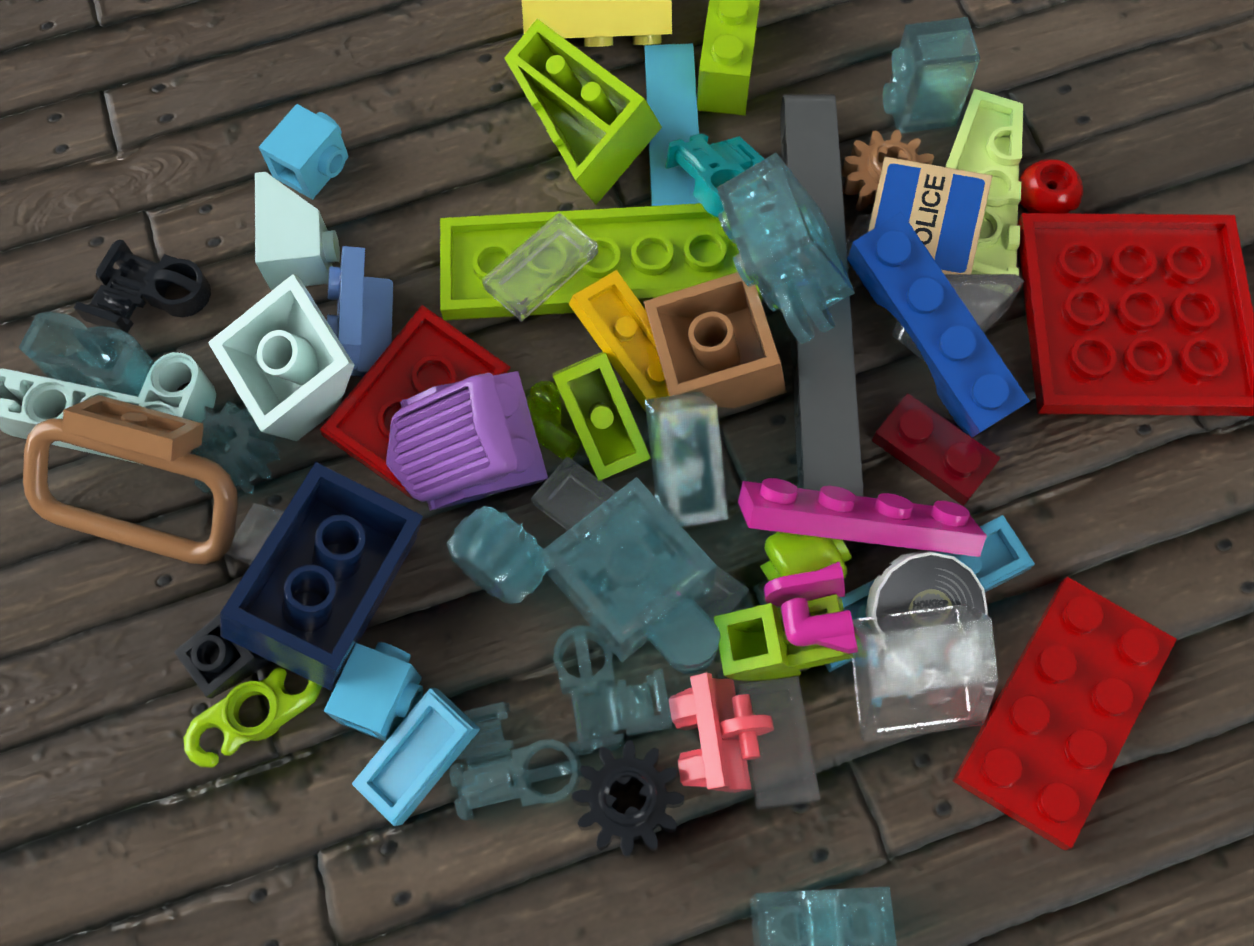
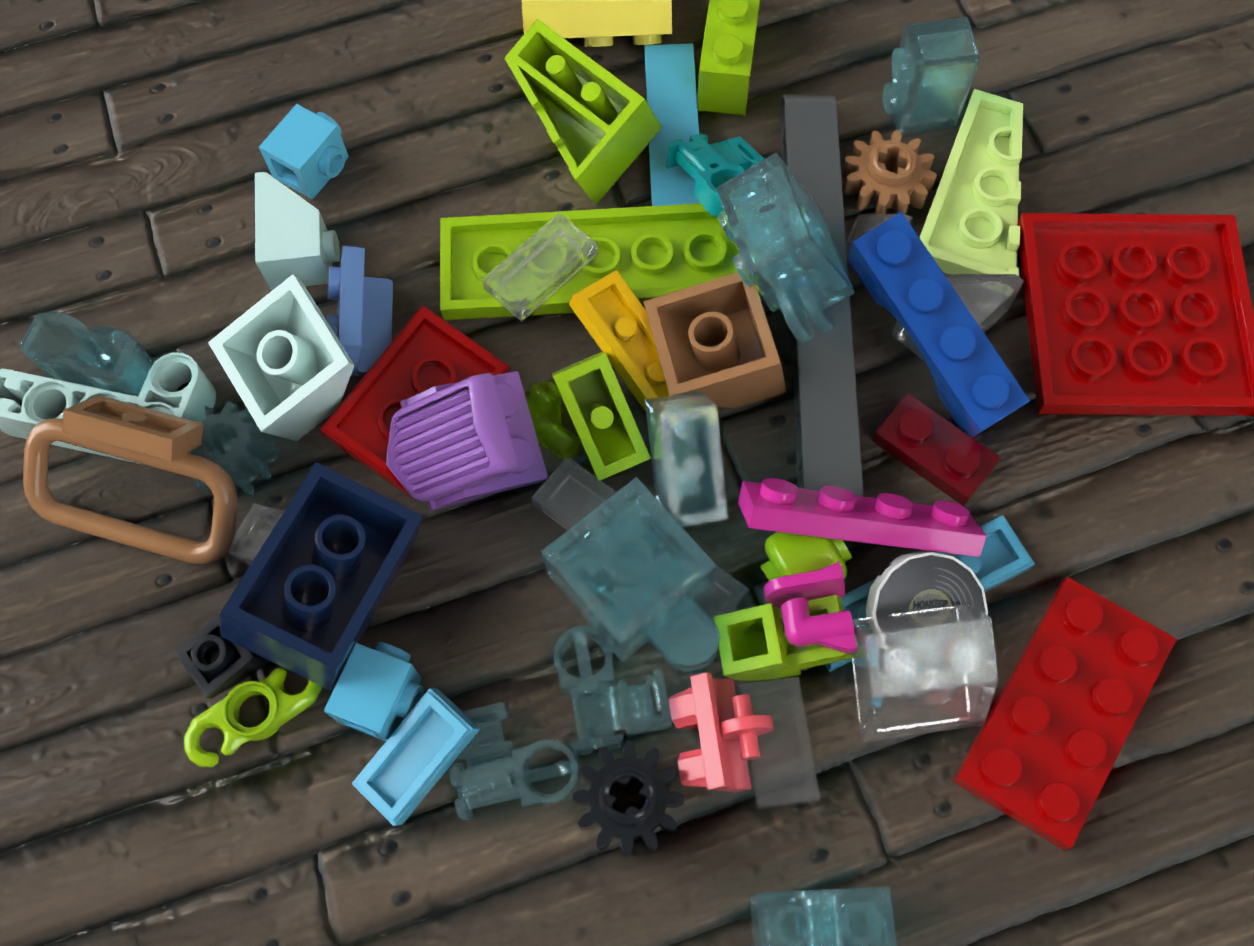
black piece [74,240,211,336] -> none
clear light blue gear [447,506,550,604] -> none
piece [868,157,993,282] -> none
red plate [1019,159,1083,213] -> none

